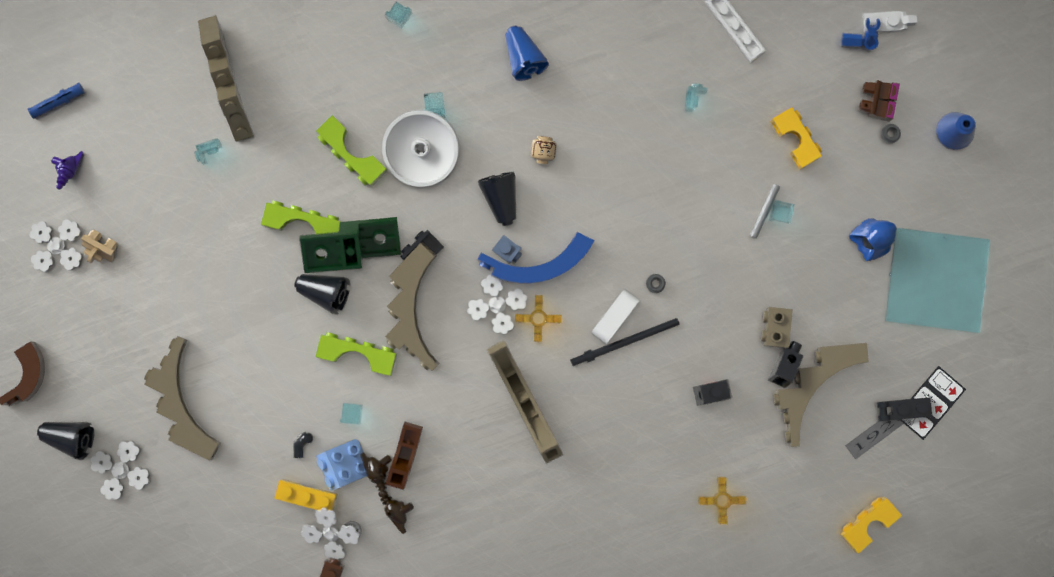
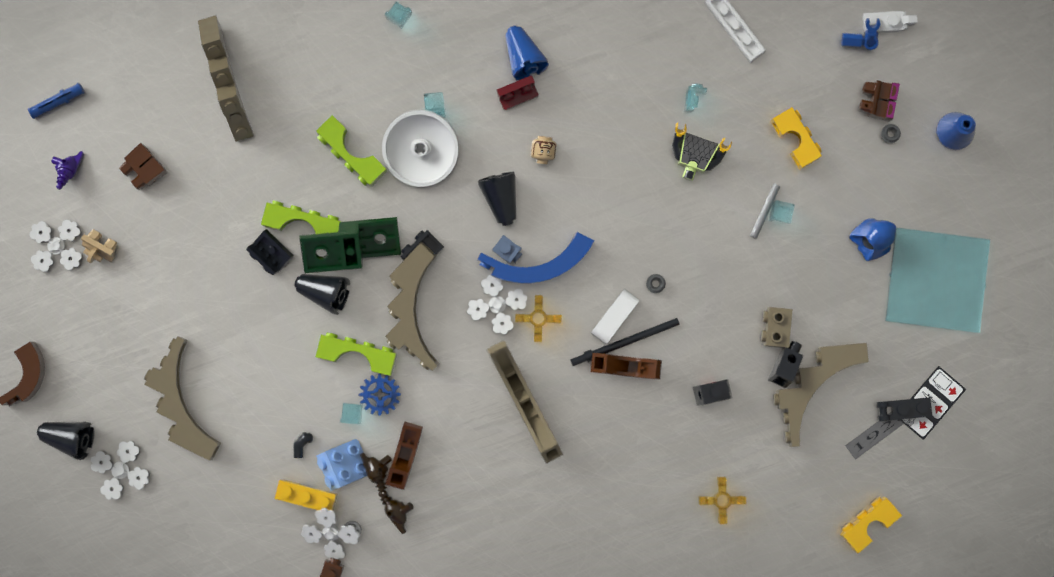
clear light blue bracket [194,138,223,165] -> none
none -> reddish brown hips [119,143,168,190]
none -> black bracket [246,229,294,275]
none -> blue gear [358,374,401,416]
none -> dark red bracket [497,75,539,110]
none -> reddish brown arch [590,353,662,380]
none -> torso [672,123,732,181]

